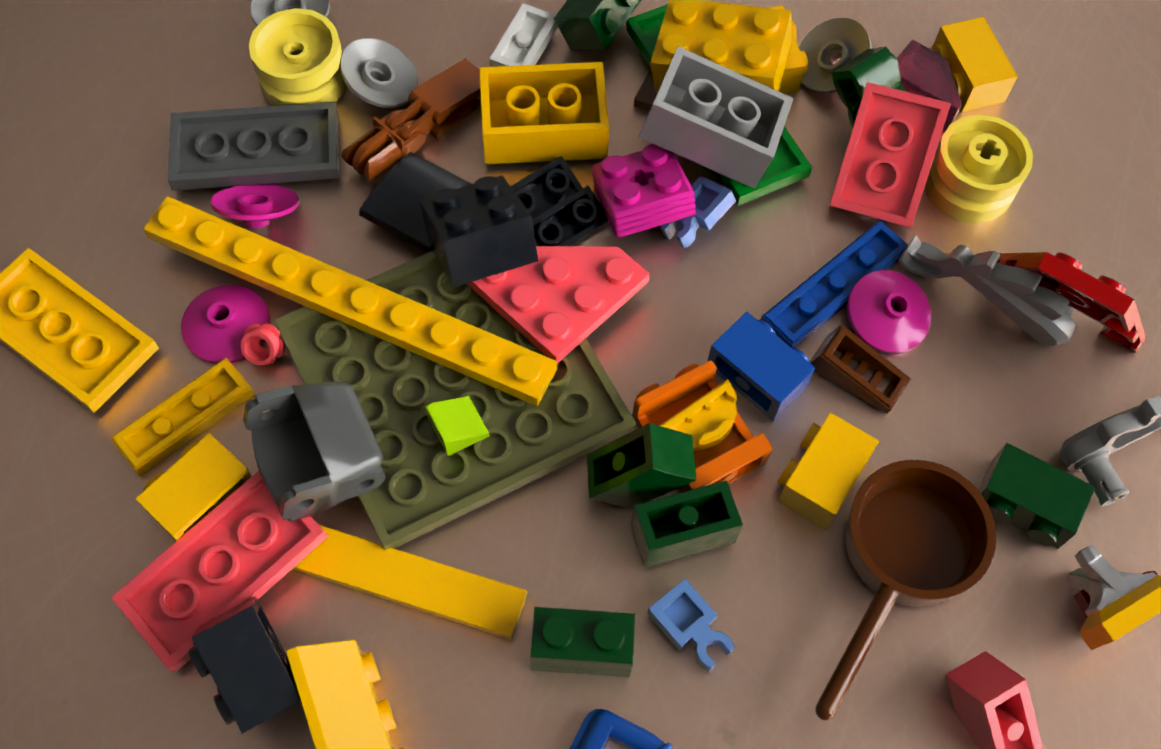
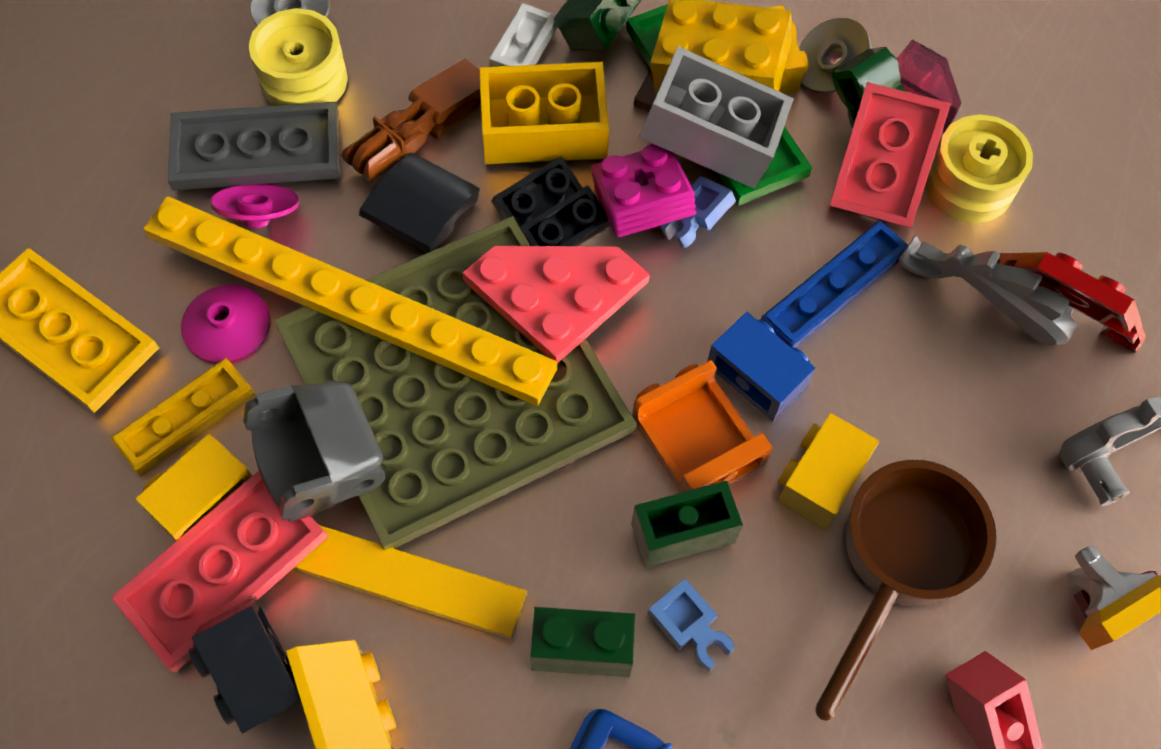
coral plate [241,323,285,365] -> none
light grey dish [340,38,418,108] -> none
black brick [419,175,538,287] -> none
lime slope [425,396,490,456] -> none
dark green brick [587,423,696,509] -> none
yellow tile [659,379,737,451] -> none
reddish brown slope [810,324,911,414] -> none
dark pink dish [847,270,931,354] -> none
yellow brick [930,16,1018,112] -> none
dark green brick [978,443,1096,549] -> none

